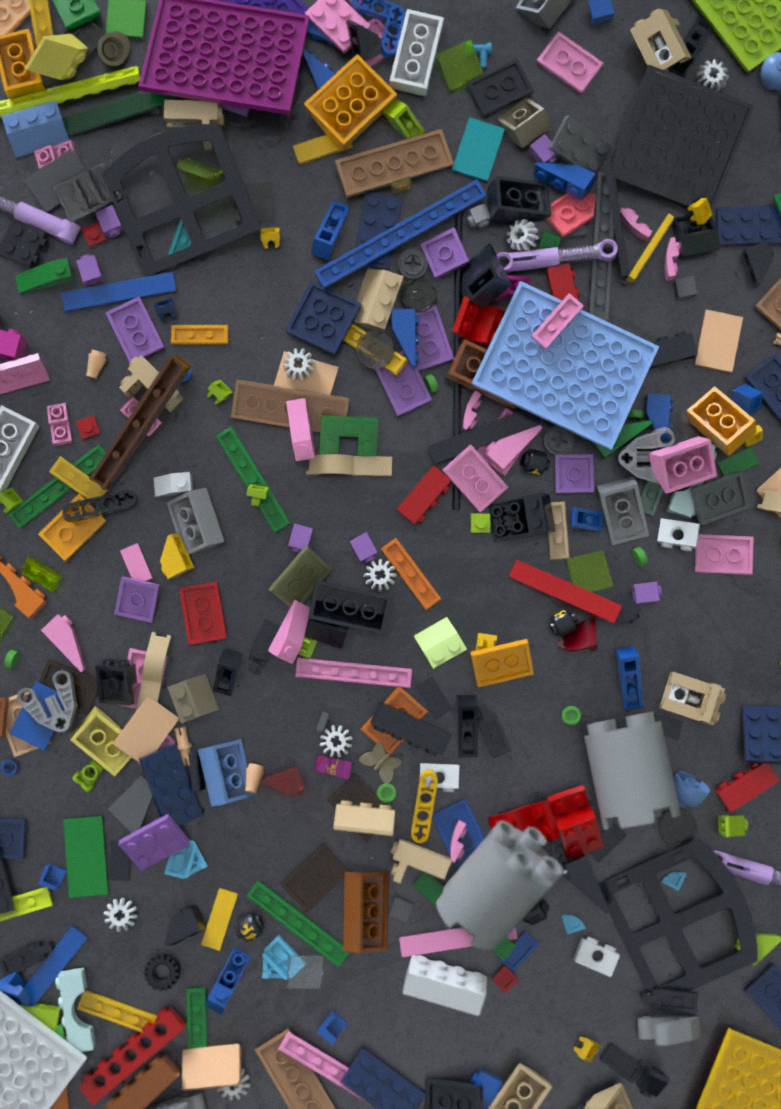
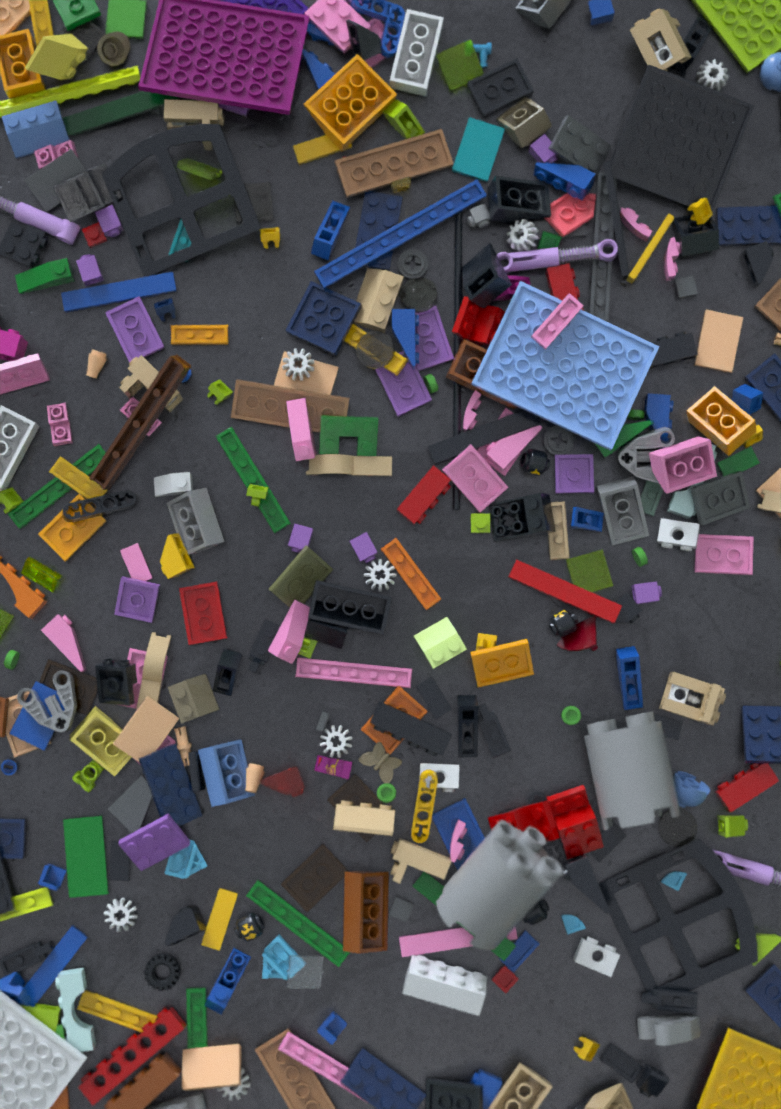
red plate [76,415,101,441] -> none
medium lavender plate [421,228,470,279] -> none
bright pink tile [536,31,604,95] -> none

